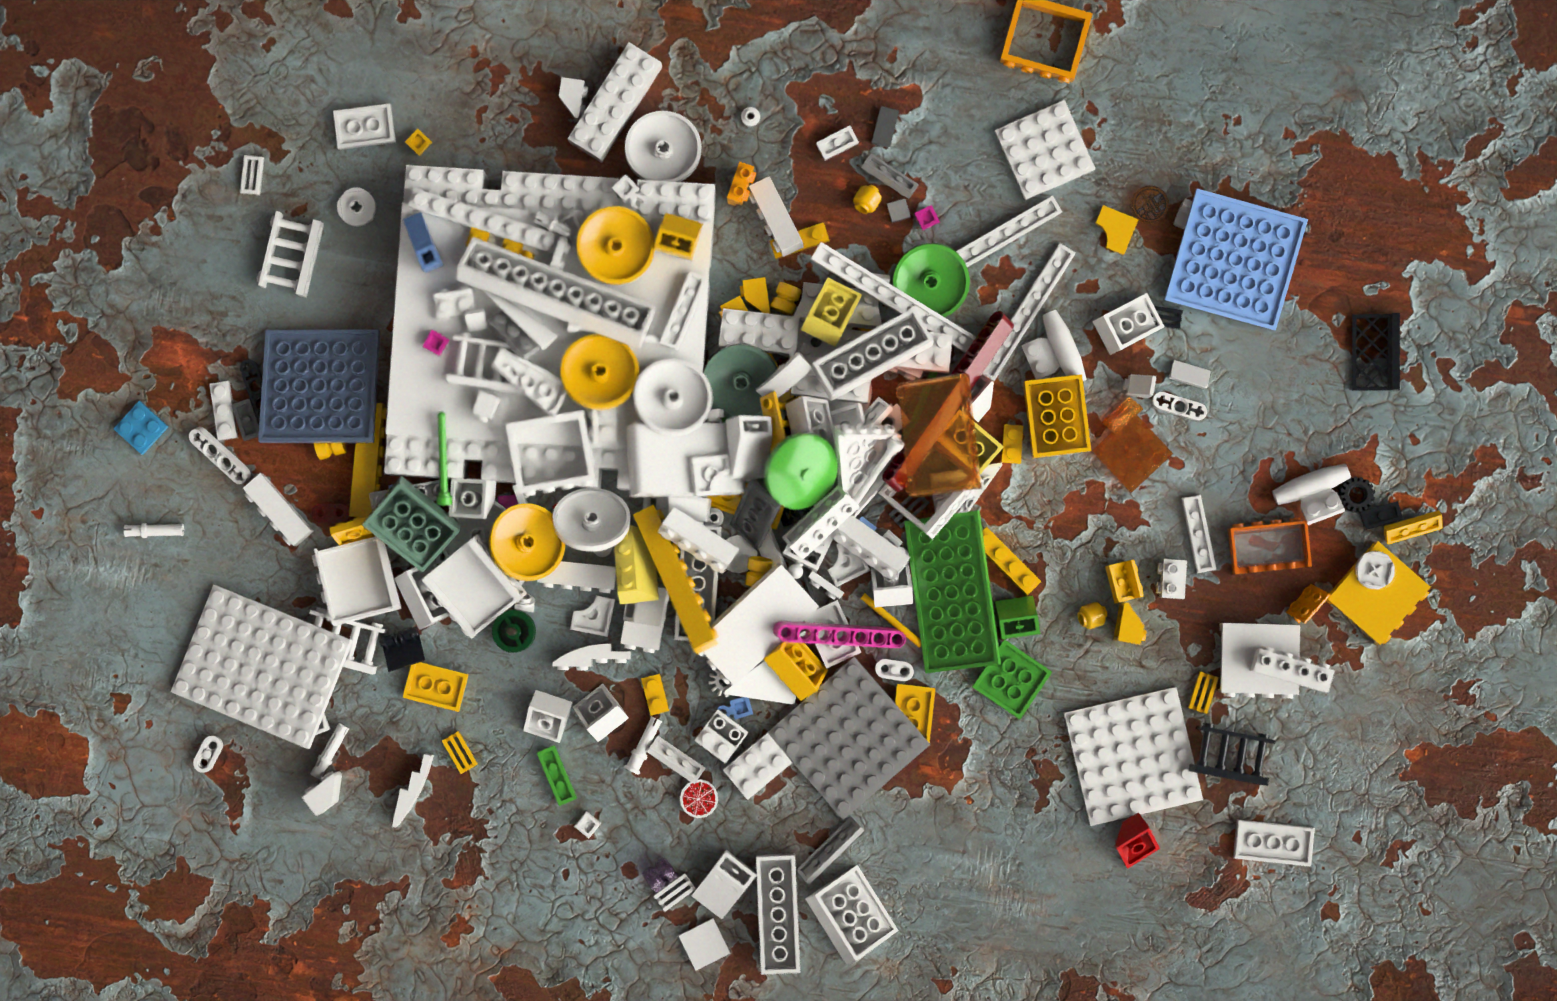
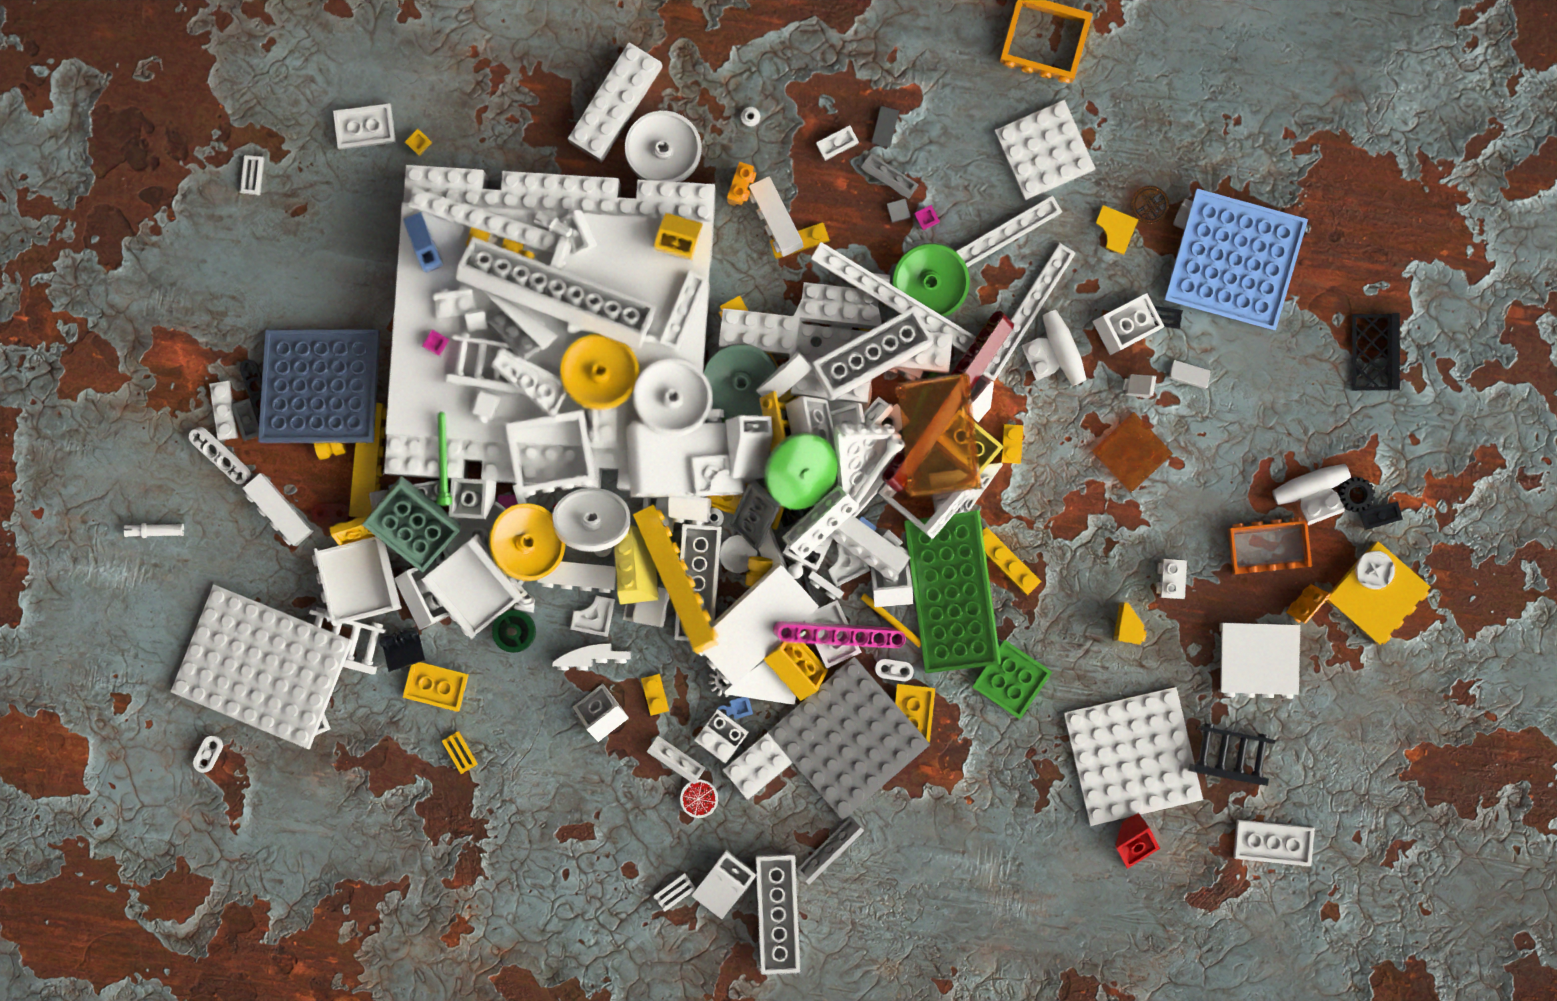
dark azure plate [113,401,169,455] -> none
white fence [257,211,324,298] -> none
white slope [302,771,342,816] -> none
white pin [310,723,349,779] -> none
white plate [337,188,376,227] -> none
white slope [392,753,434,828] -> none
white slope [523,690,572,743] -> none
bright green plate [537,745,577,806] -> none
white slope [559,77,588,121] -> none
white tile [574,811,601,838] -> none
yellow dish [576,206,655,285] -> none
white plate [612,174,646,210] -> none
white brick [620,621,663,653] -> none
white pin [624,716,662,775] -> none
clear purple wheel [642,857,678,893] -> none
white brick [658,507,739,574] -> none
white tile [679,918,730,970] -> none
yellow slope [740,277,770,314] -> none
yellow wheel [770,282,802,316] -> none
light yellow slope [801,278,862,347] -> none
white slope [805,865,898,965] -> none
yellow head [853,185,881,214] -> none
dark grey tile [888,489,930,529] -> none
bright green slope [995,596,1040,639] -> none
yellow slope [1023,374,1091,459] -> none
yellow head [1077,602,1108,630] -> none
clear orange tile [1102,396,1143,435] -> none
yellow bracket [1105,559,1143,604] -> none
white beam [1152,392,1207,421] -> none
white tile [1181,494,1216,573] -> none
yellow tile [1188,671,1219,714] -> none
white brick [1250,646,1335,693] -> none
yellow plate [1384,510,1443,545] -> none

